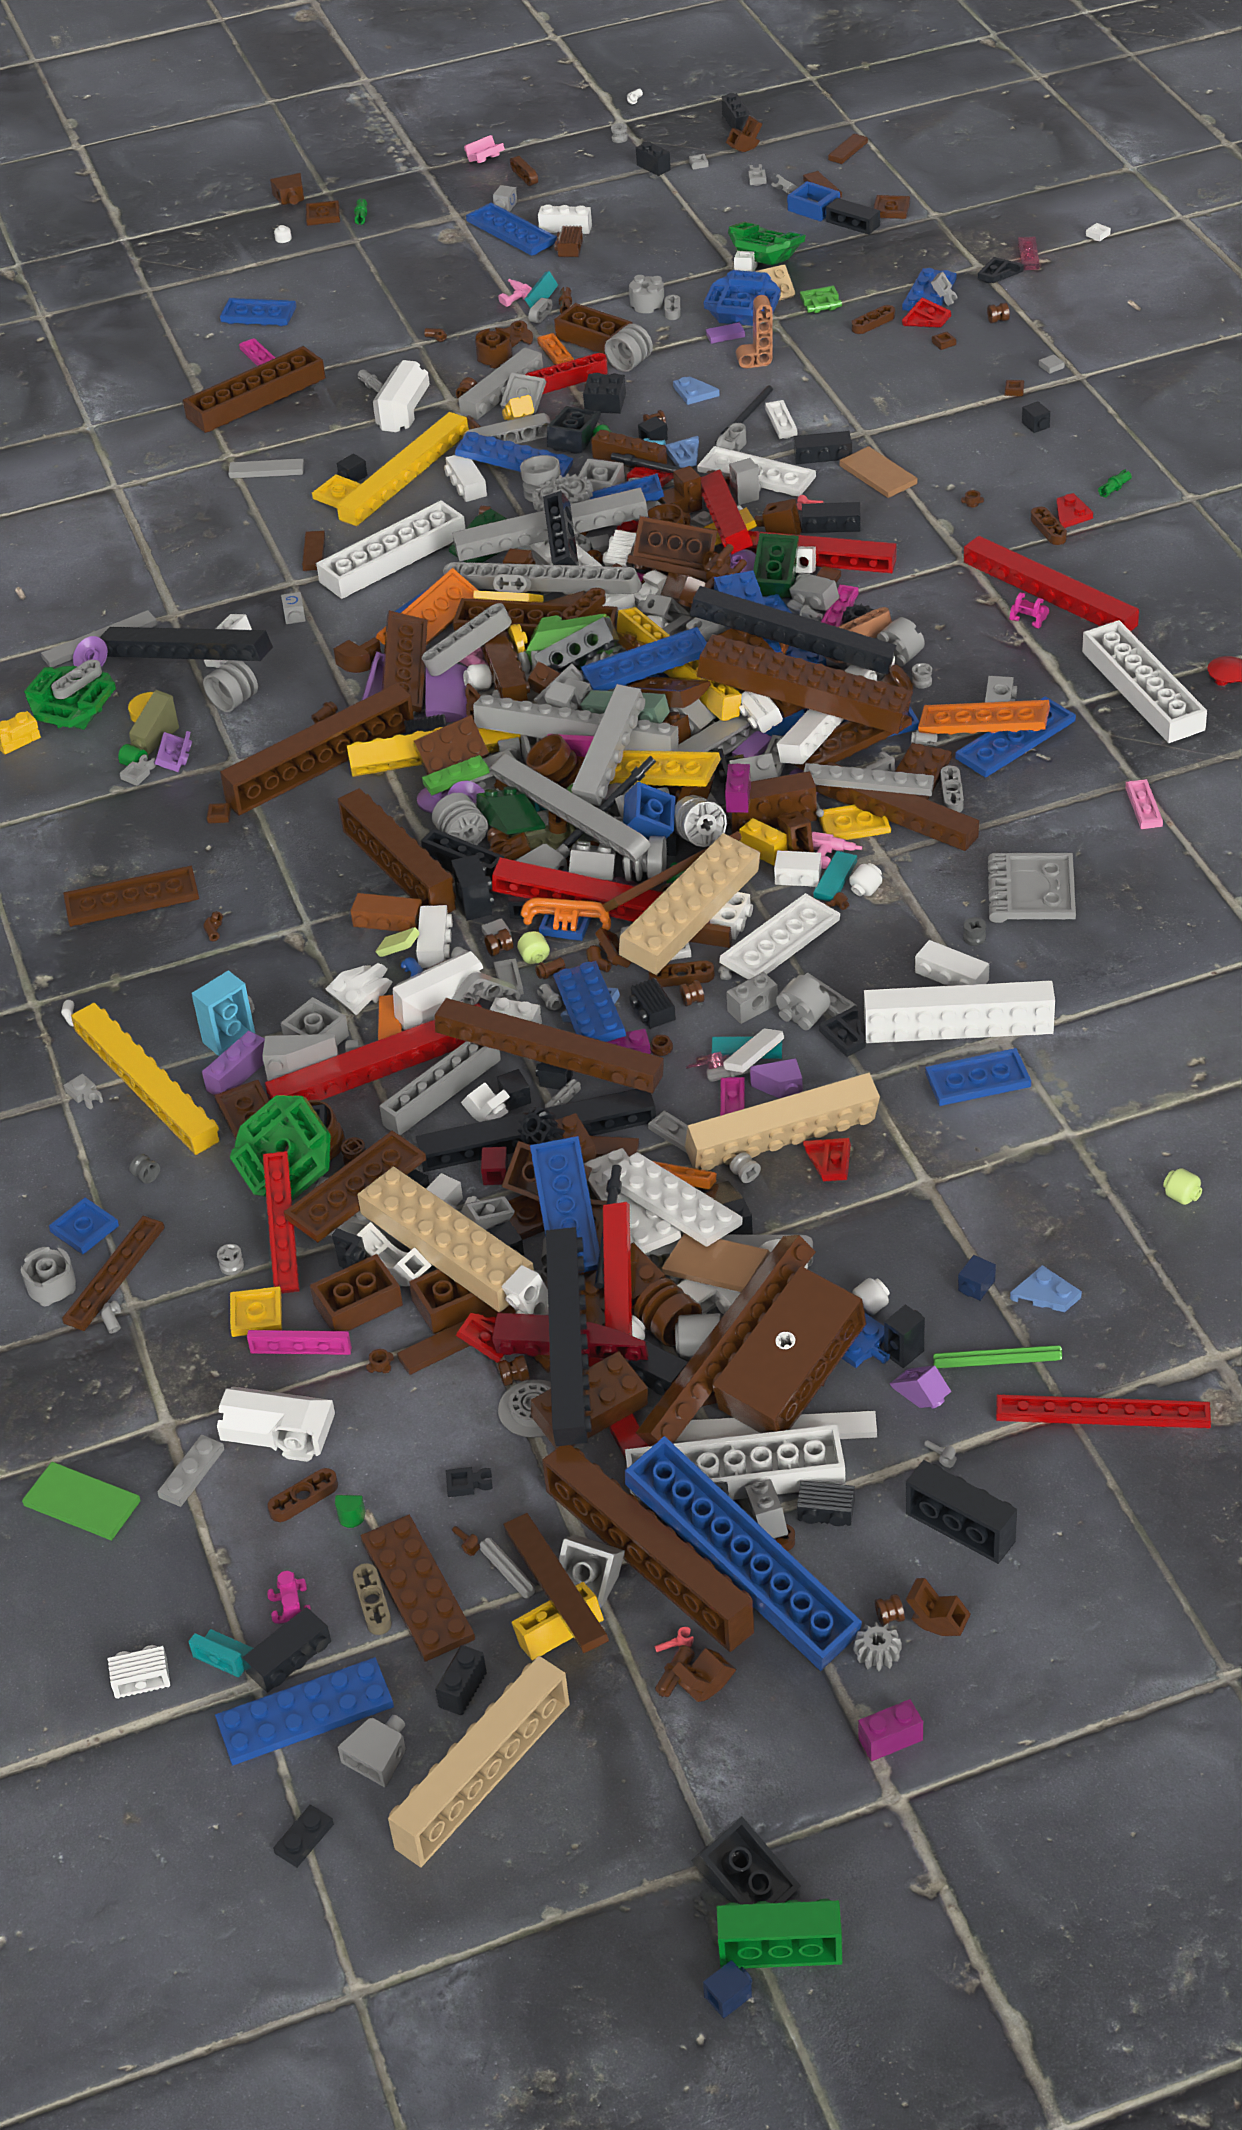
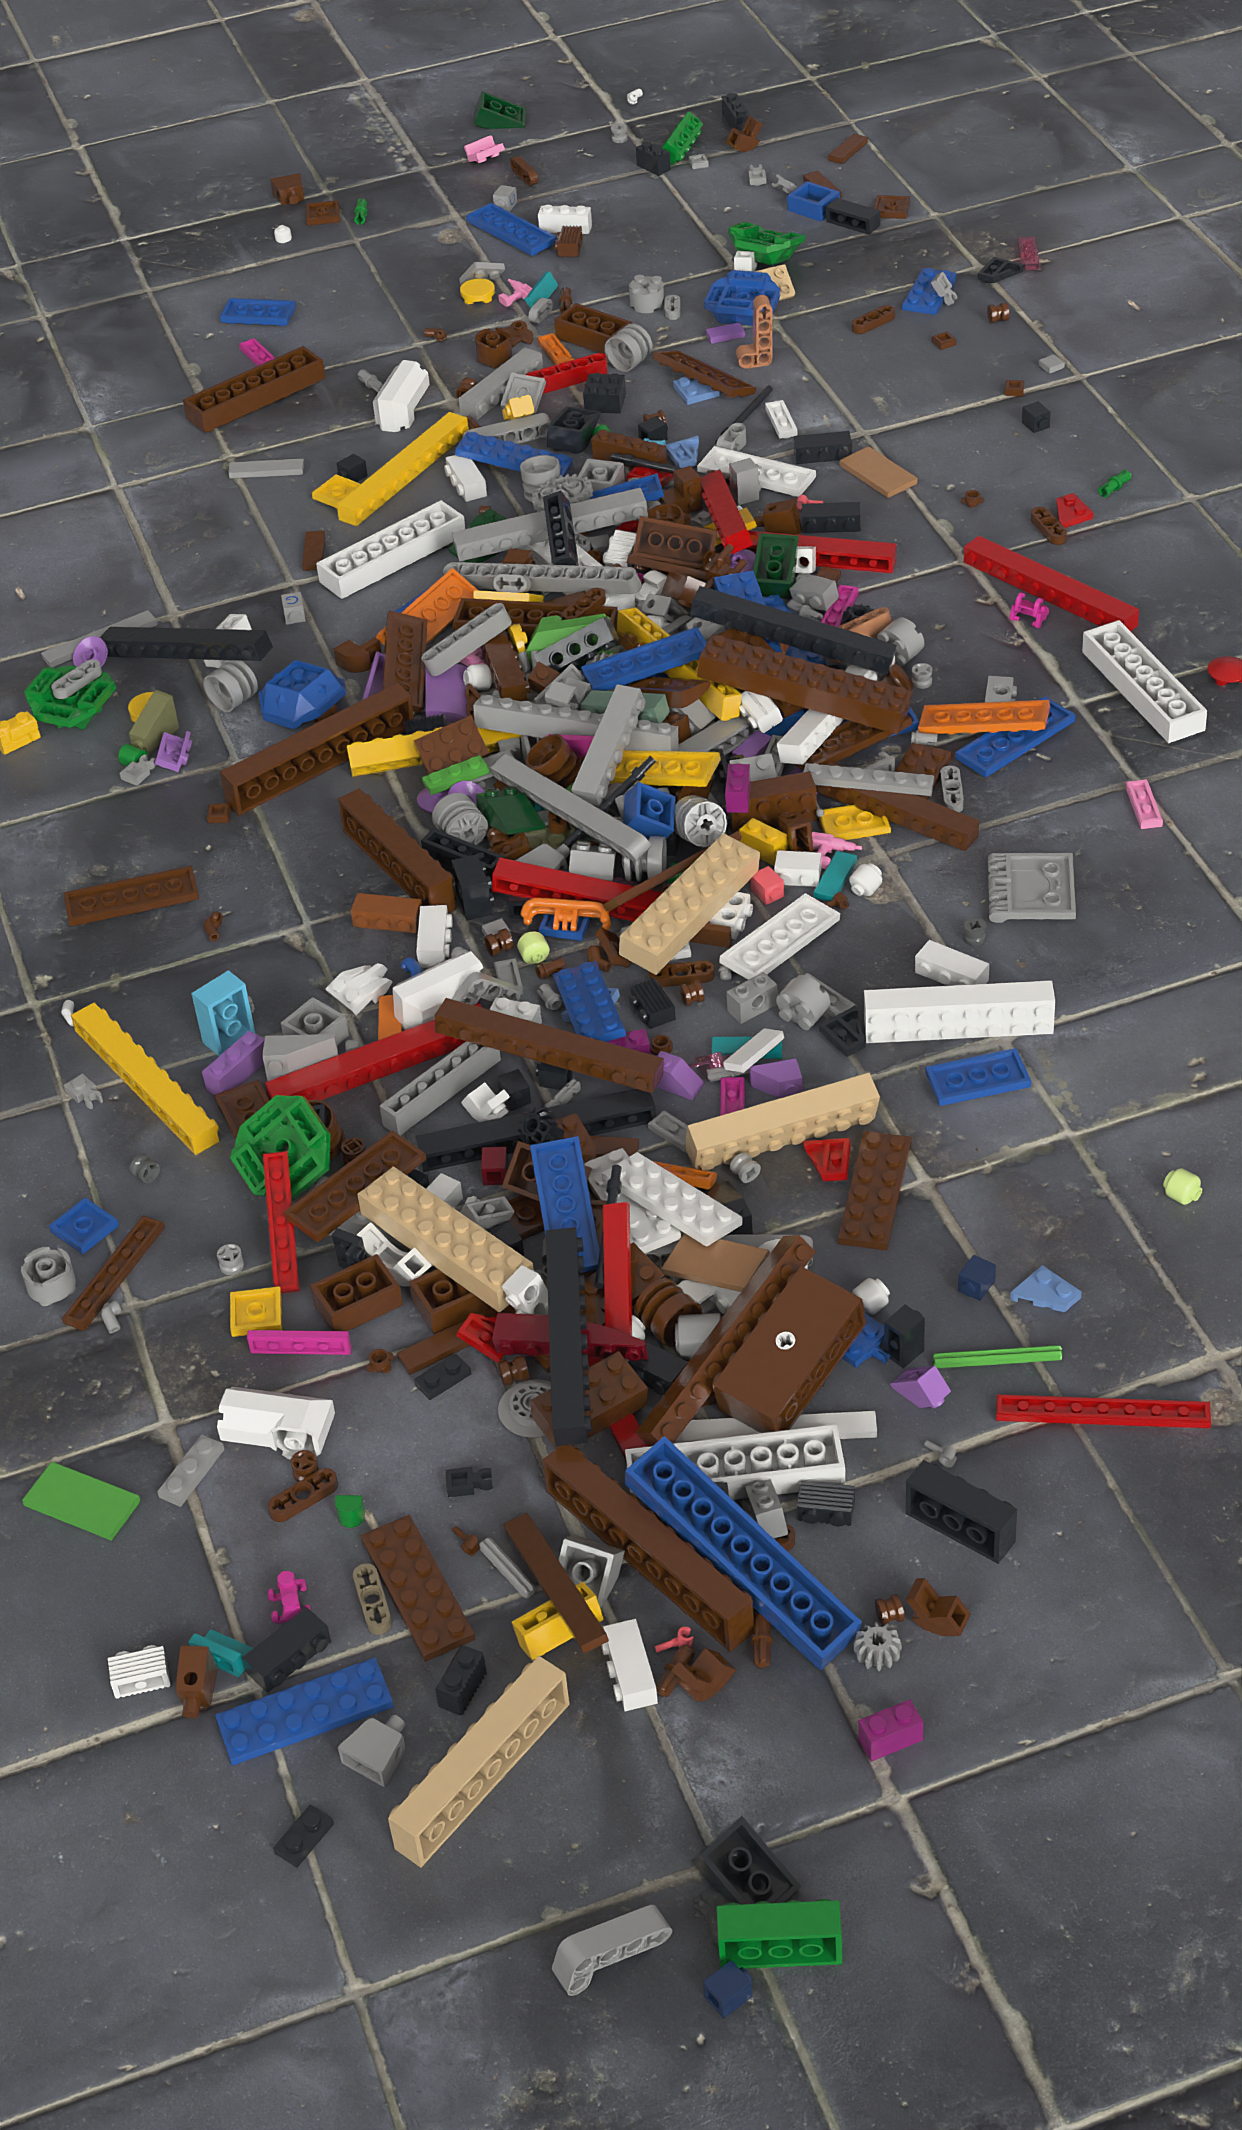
yellowish green tile [375,927,420,957] -> none
bright green plate [800,286,842,314] -> none
red wing [902,297,951,328] -> none
white plate [1086,223,1111,241] -> none
none -> reddish brown torso [176,1646,218,1718]
none -> blue piece [258,659,346,729]
none -> reddish brown wheel [290,1450,319,1482]
none -> black plate [414,1353,471,1400]
none -> light grey wing [459,262,505,285]
none -> yellow tile [460,278,495,304]
none -> dark green slope [474,91,526,129]
none -> light grey beam [552,1905,672,1996]
none -> white brick [601,1619,658,1711]
none -> reddish brown plate [653,350,756,398]
none -> medium lavender slope [656,1051,704,1100]
none -> green brick [662,111,703,166]
none -> coral brick [750,866,784,905]
none -> reddish brown axle [751,1614,773,1669]
none -> reddish brown plate [838,1131,912,1251]

